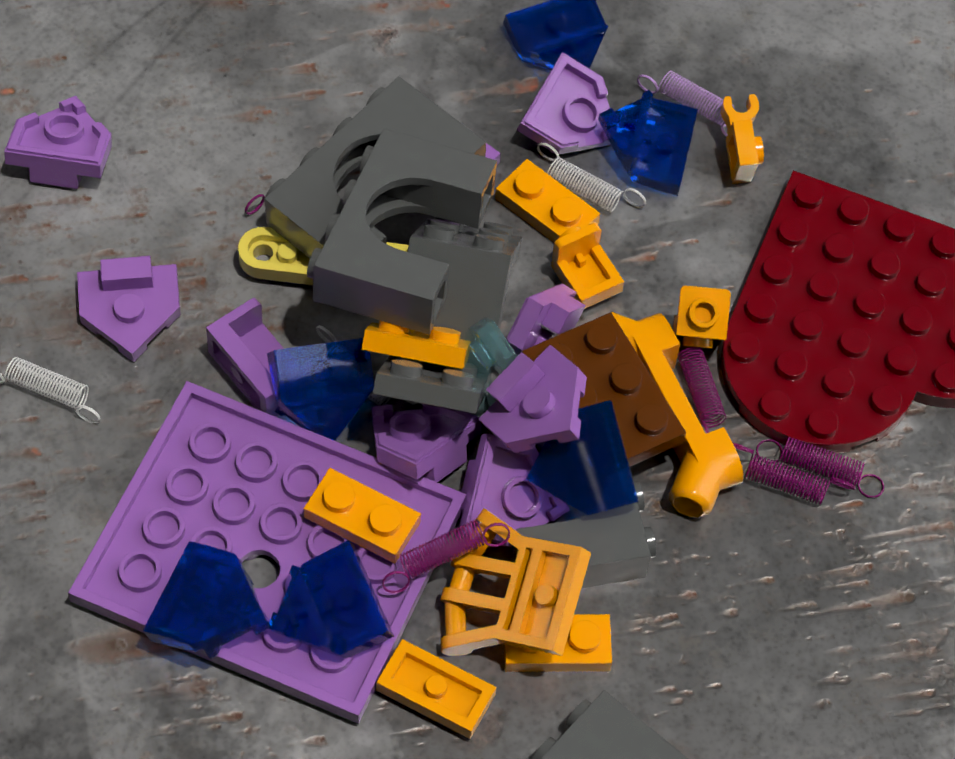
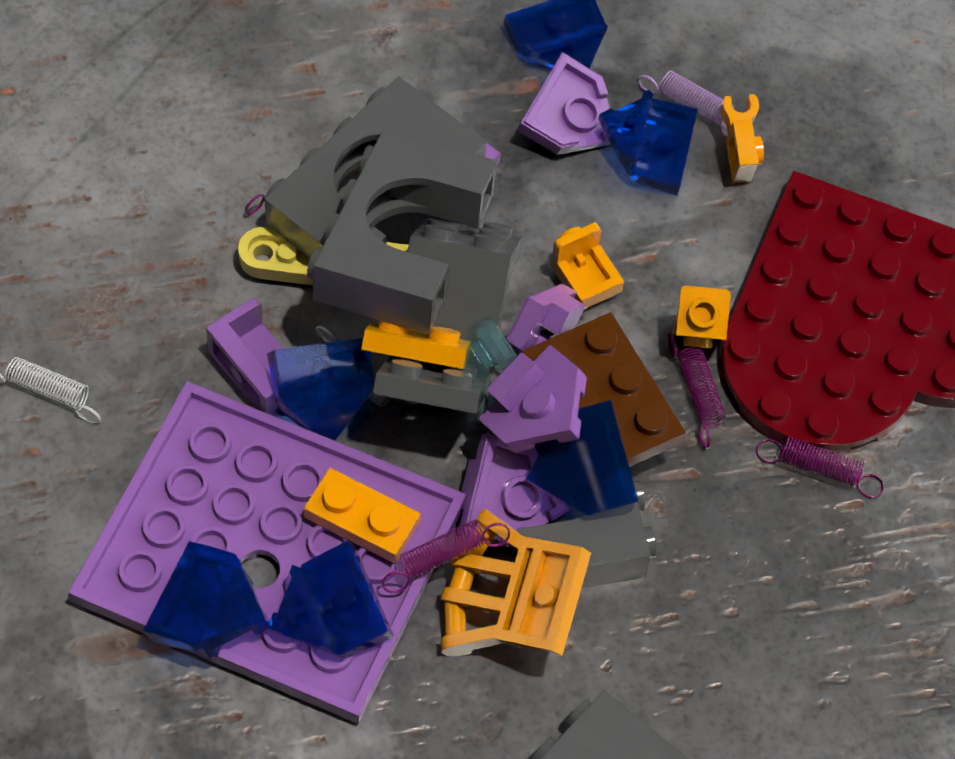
medium lavender plate [4,96,112,189] -> none
medium lavender plate [77,256,181,362] -> none
medium lavender plate [371,403,482,482] -> none
light orange plate [376,639,497,739] -> none
light orange plate [495,159,601,243] -> none
light orange plate [504,614,612,672] -> none
white piece [537,143,646,213] -> none
light orange plate [607,312,744,518] -> none
magenta piece [732,442,856,505] -> none

